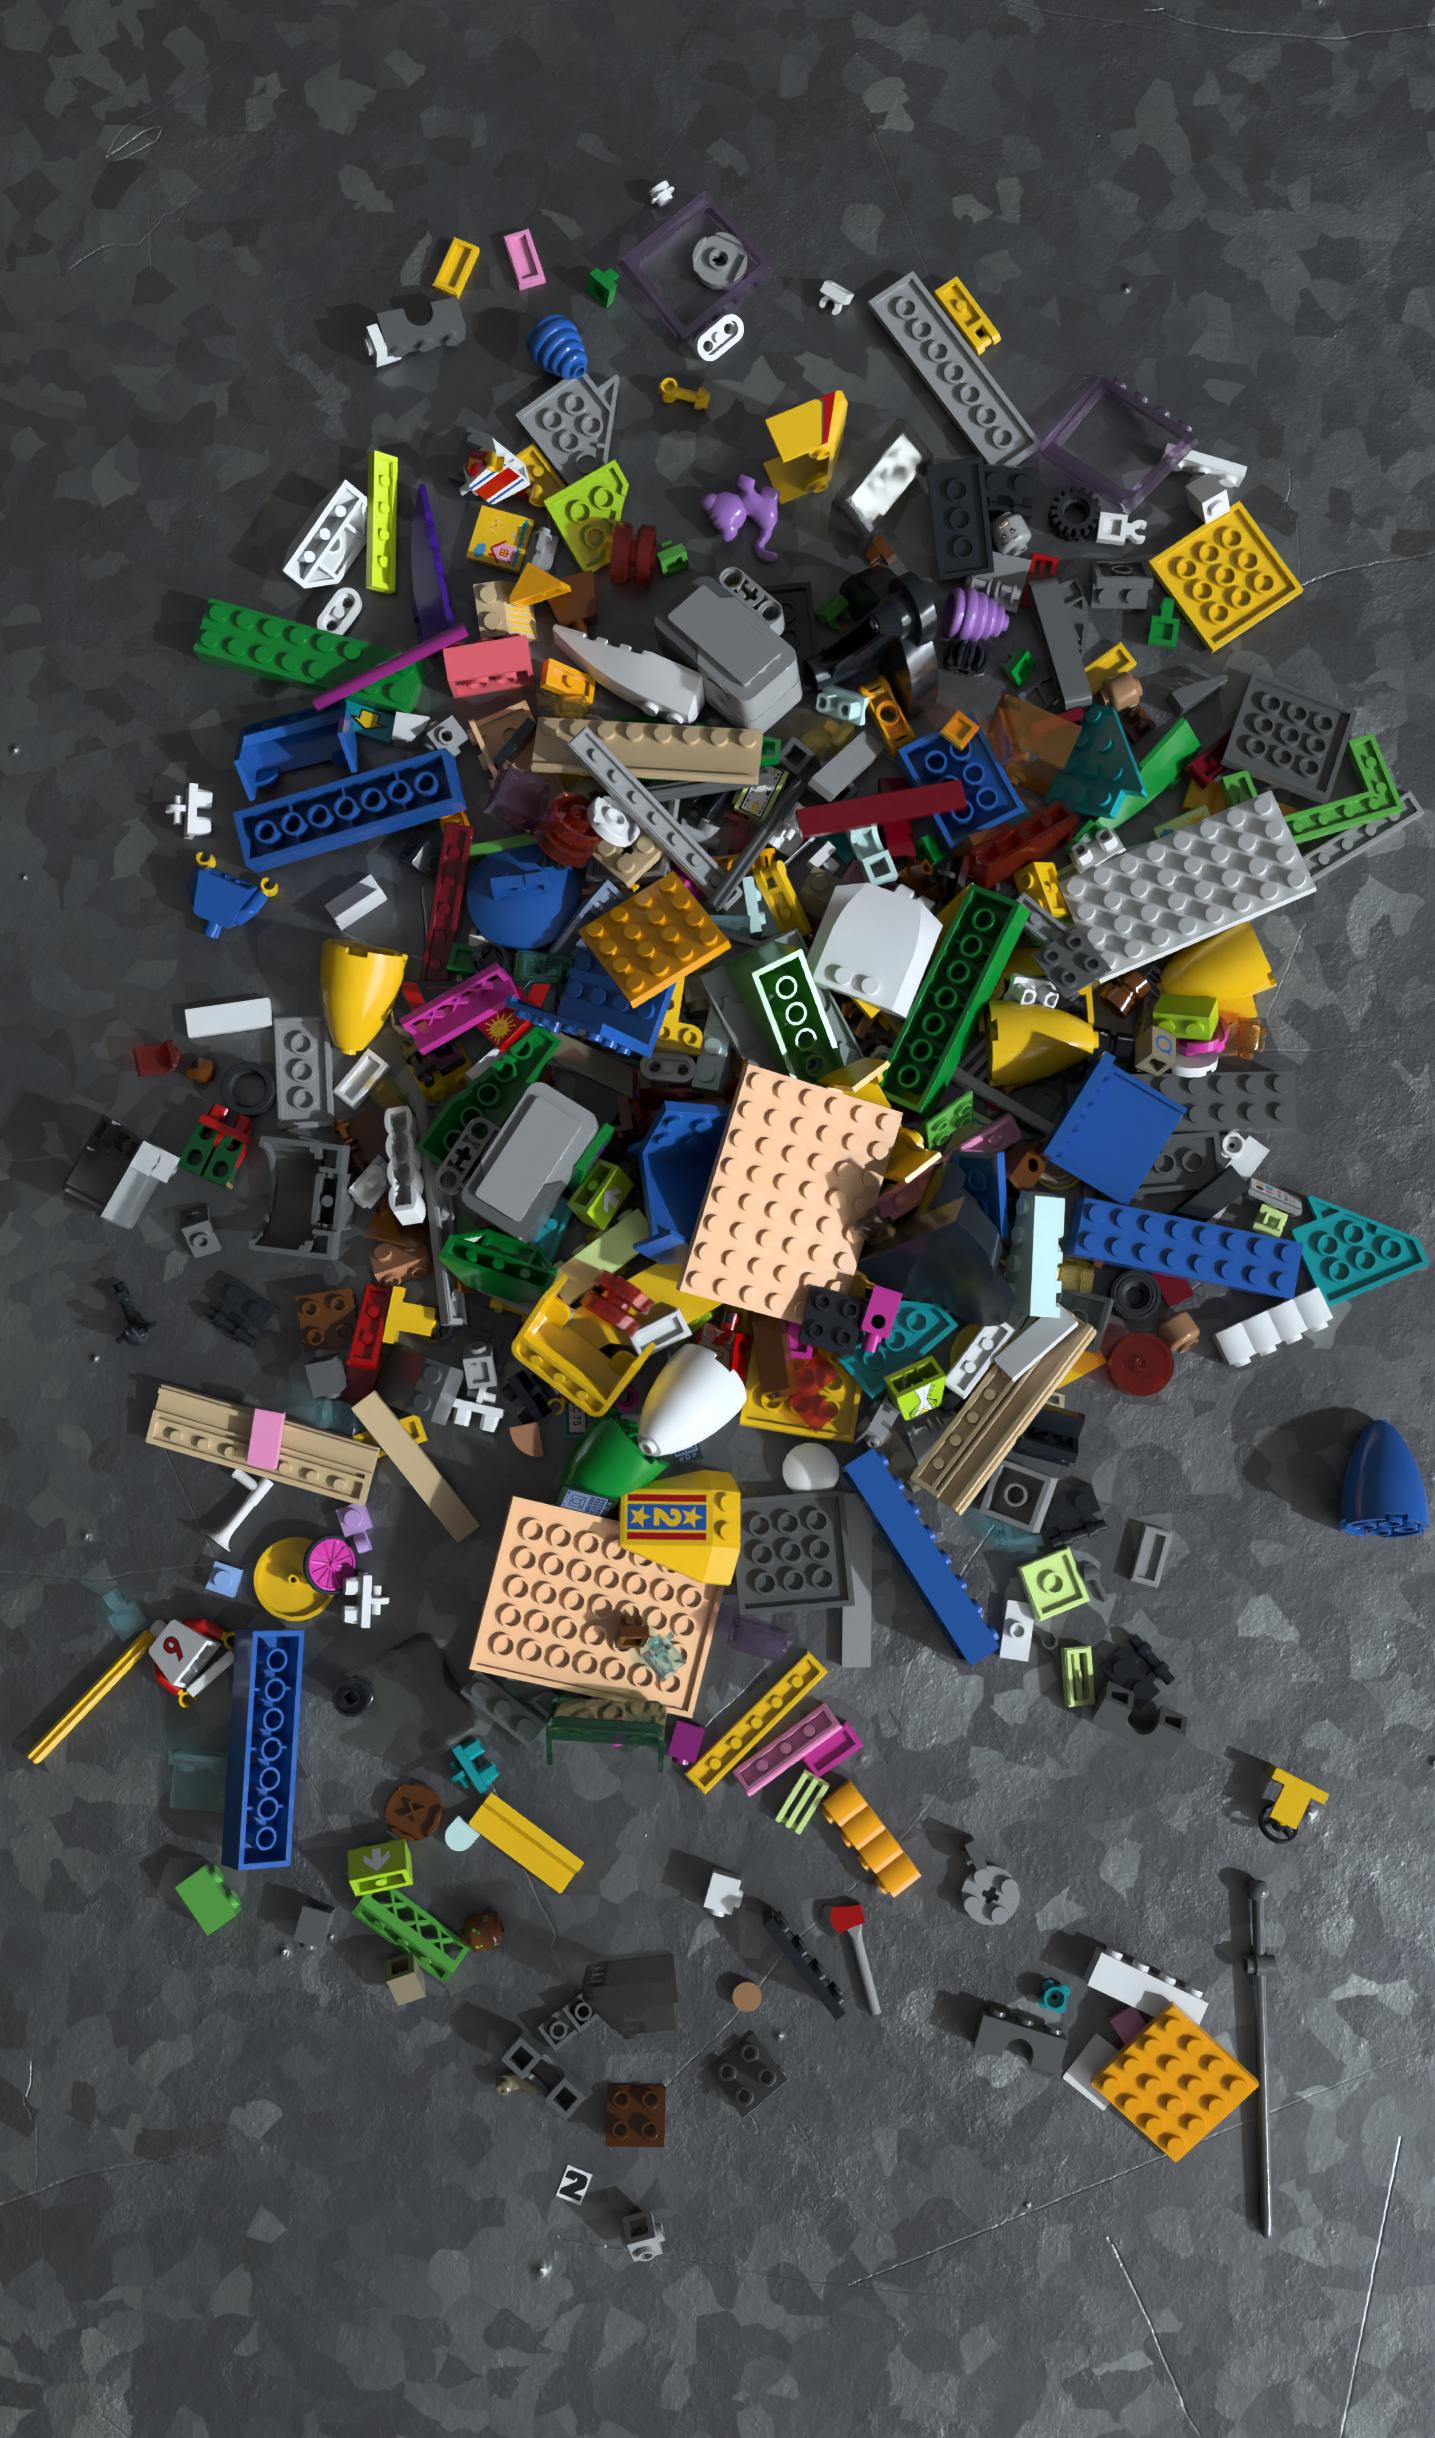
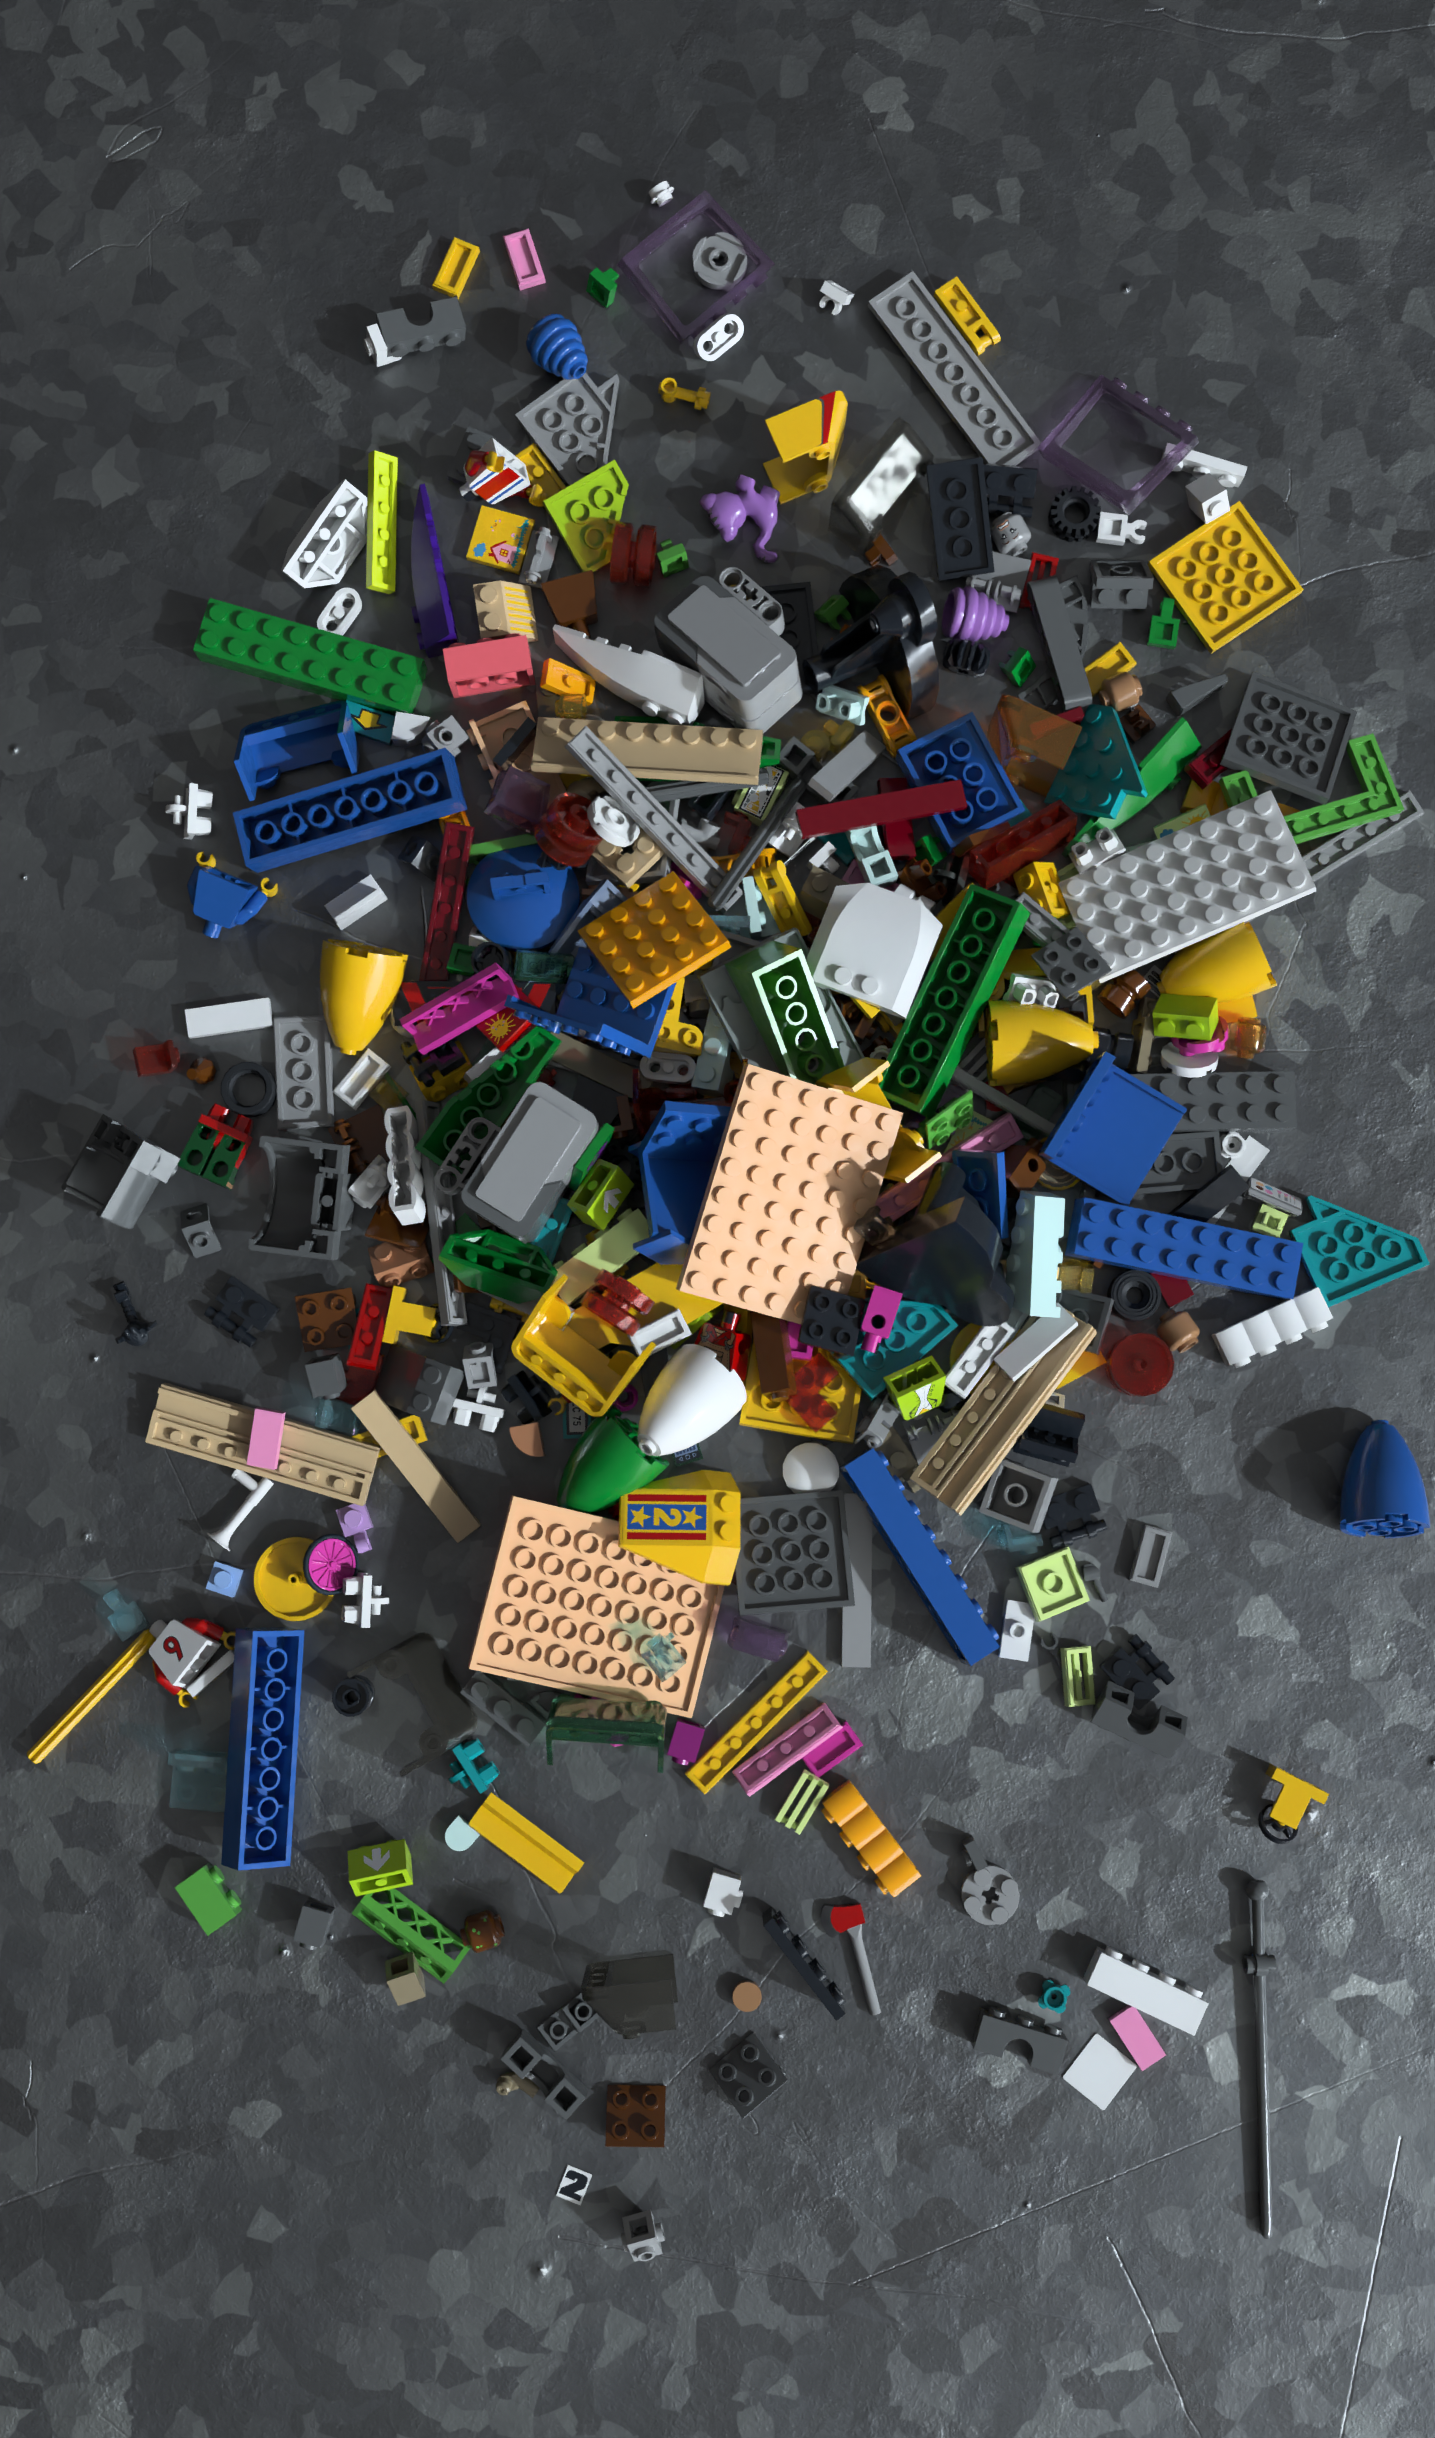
magenta piece [311,623,469,710] -> none
reddish brown tile [384,1782,443,1842] -> none
light orange slope [509,562,571,608] -> none
tile [554,1479,618,1519] -> none
reddish brown tile [614,1615,649,1648] -> none
yellow tile [939,710,980,751] -> none
light orange plate [1090,2001,1259,2163] -> none
dark tan brick [1135,1025,1176,1076] -> none

